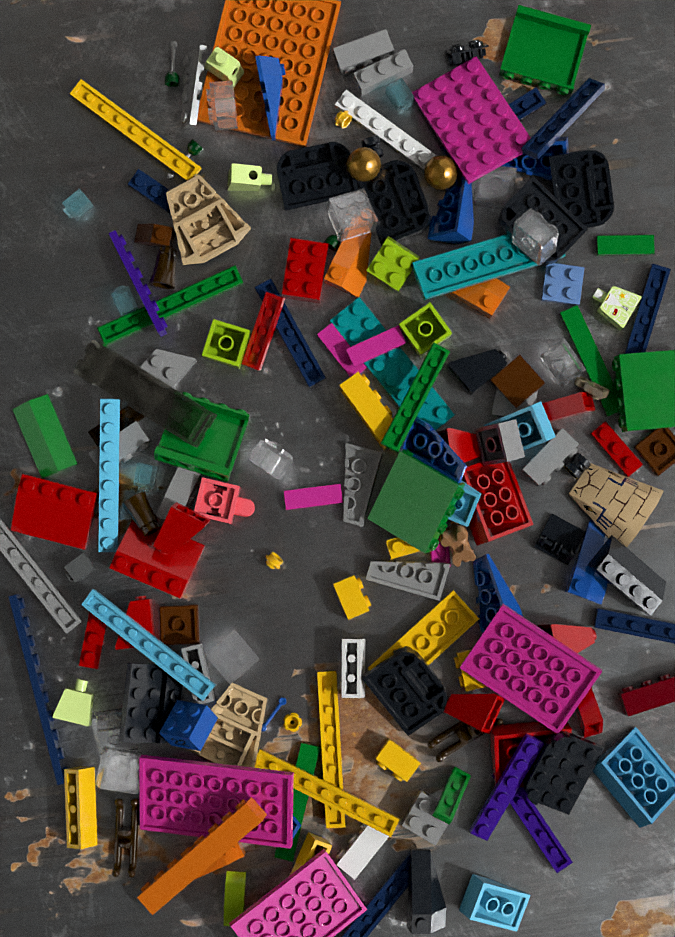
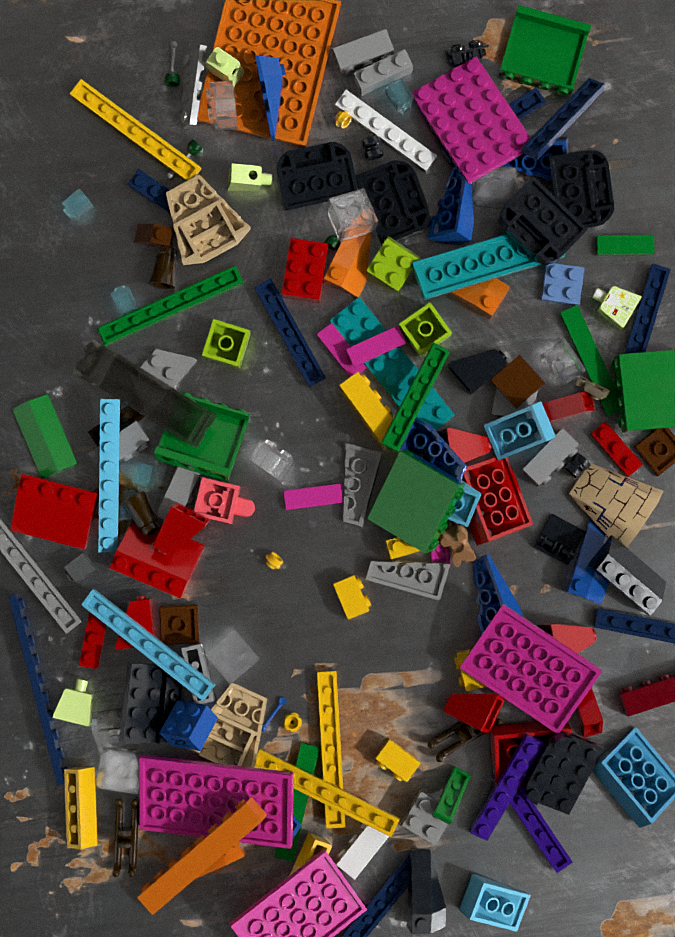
dark purple plate [109,230,168,337] -> none
lime brick [224,871,246,926] -> none
red plate [242,292,285,371] -> none
white brick [342,639,366,698] -> none
pearl gold piece [347,147,381,182] -> none
black plate [362,646,447,736] -> none
yellow plate [368,590,479,670] -> none
pearl gold piece [424,155,458,190] -> none
flat silver slope [475,419,525,466] -> none
clear brick [512,208,559,266] -> none

